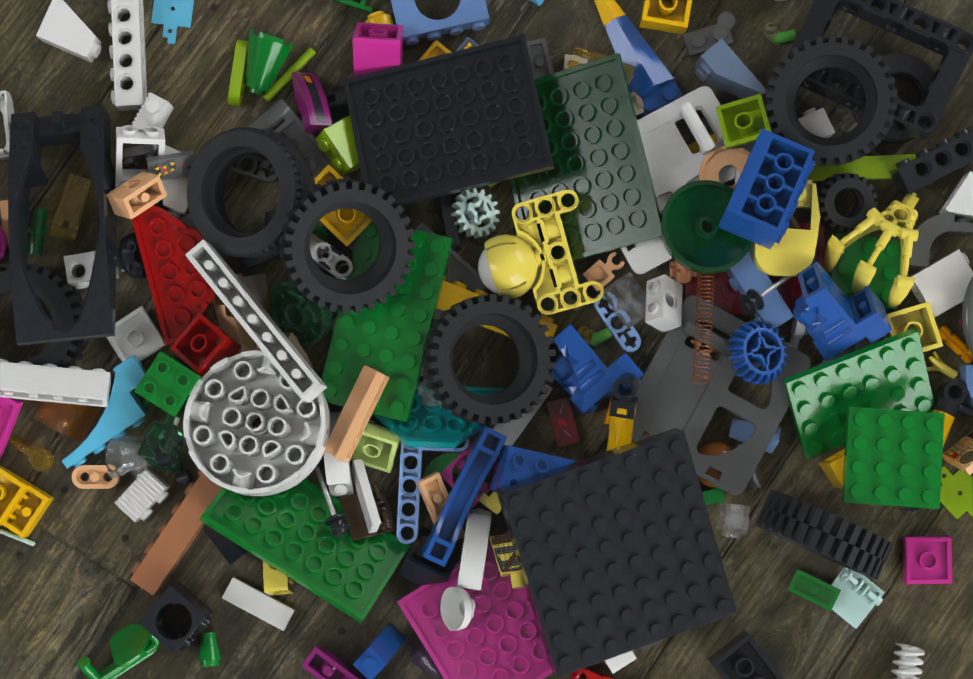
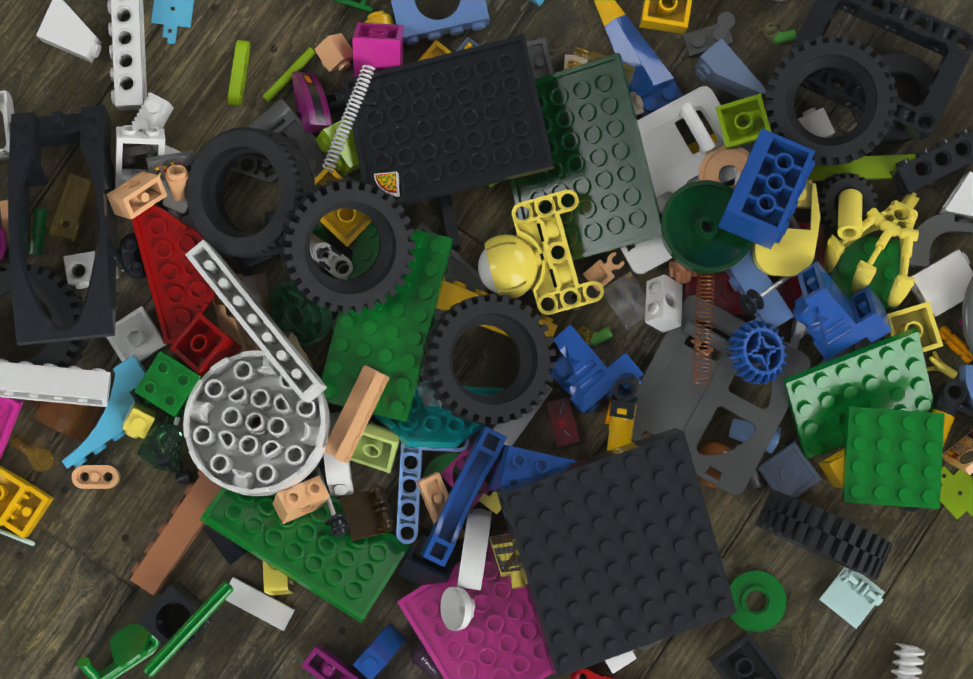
clear piece [106,435,152,480] -> none
white brick [115,468,170,522] -> none
green cone [198,632,222,667] -> none
green cone [245,29,294,96] -> none
white tile [351,459,381,533] -> none
light aqua gear [451,188,500,239] -> none
light blue beam [593,293,641,352] -> none
green piece [702,488,725,505] -> none
clear brick [716,502,750,539] -> none
green plate [788,569,841,612] -> none
dark pink tile [902,536,952,584] -> none
none -> light yellow brick [122,401,155,439]
none -> green axle [143,582,234,677]
none -> light nougat cone [165,165,189,201]
none -> light nougat brick [273,476,330,524]
none -> light nougat brick [314,33,353,72]
none -> white piece [322,65,376,172]
none -> tile [374,171,400,197]
none -> green piece [729,570,786,632]
none -> sand blue tile [756,441,822,498]
none -> light yellow brick [837,189,863,241]

